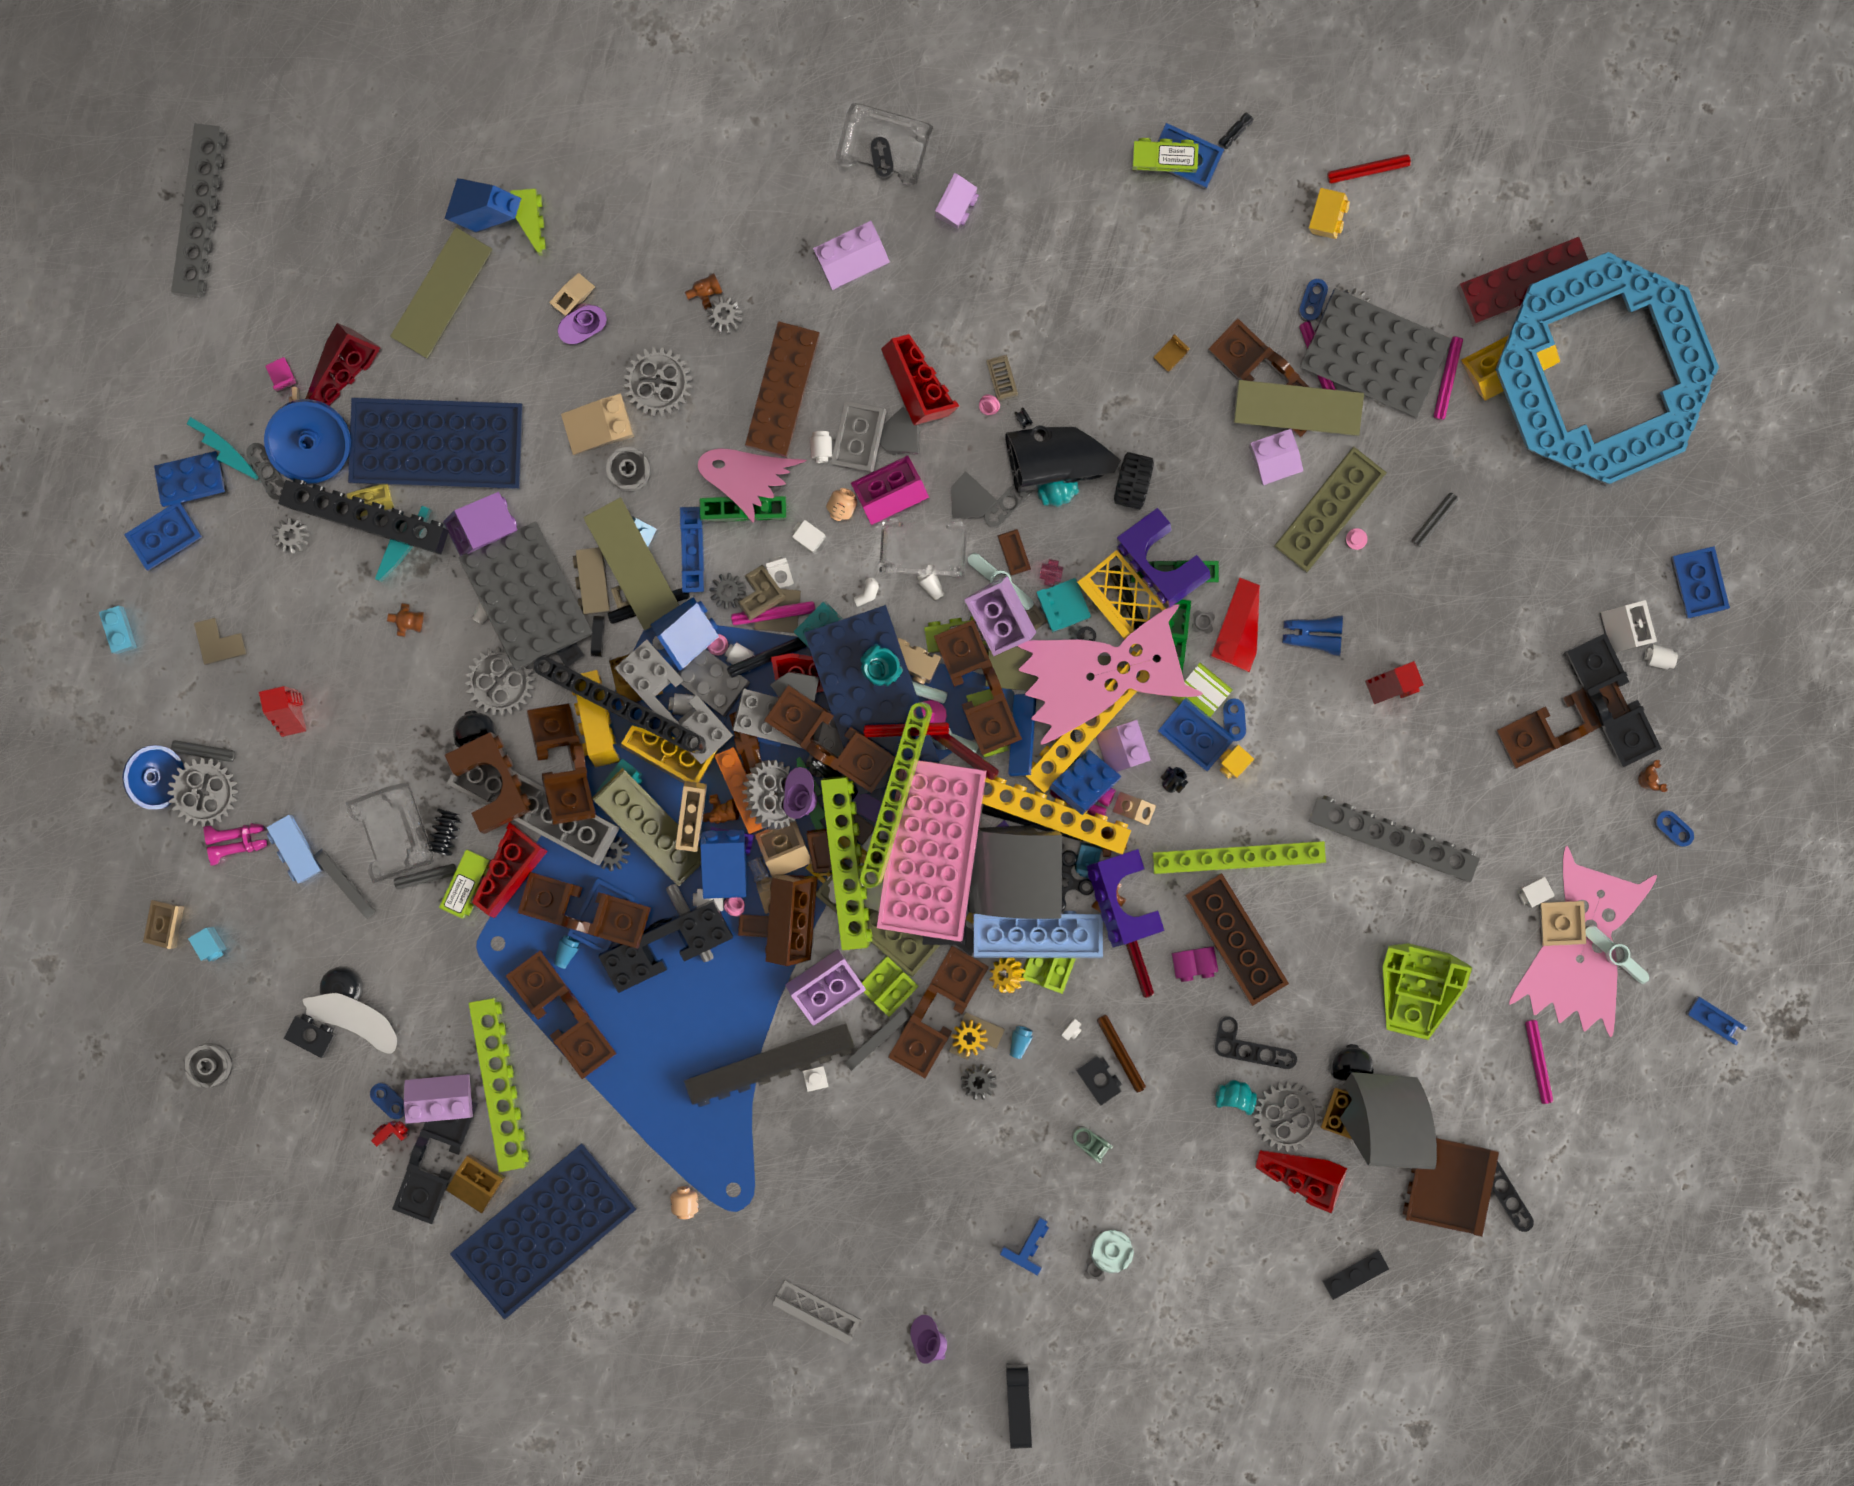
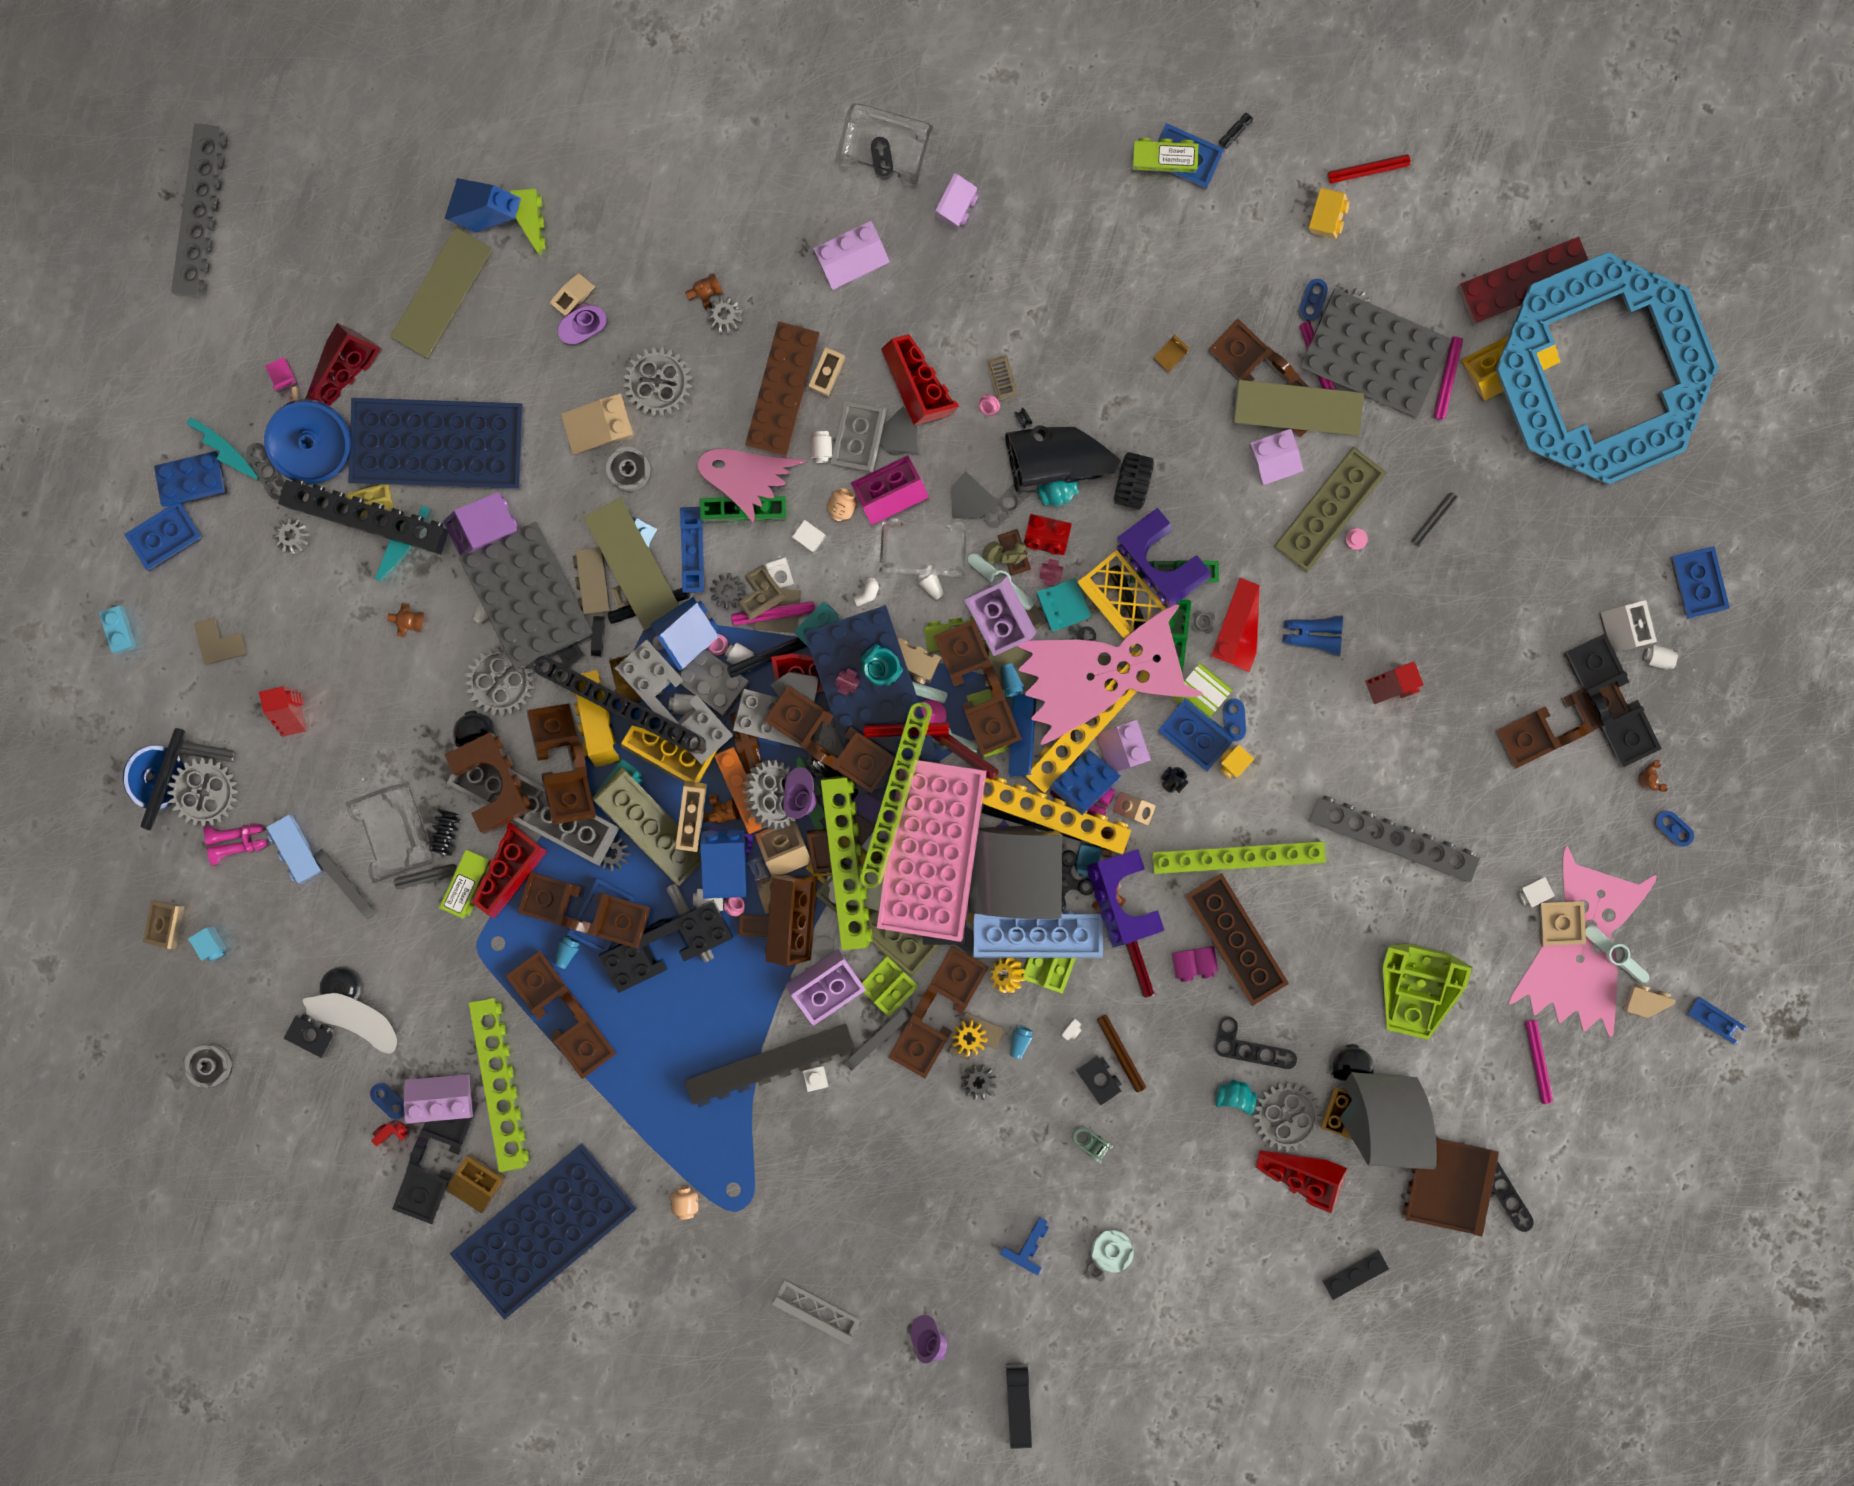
none -> black axle [140,728,186,831]
none -> tan brick [808,347,846,398]
none -> clear pink gear [834,668,860,696]
none -> olive arm [982,541,1028,565]
none -> dark azure cone [1000,663,1024,697]
none -> red bracket [1024,514,1072,555]
none -> tan slope [1623,984,1676,1018]

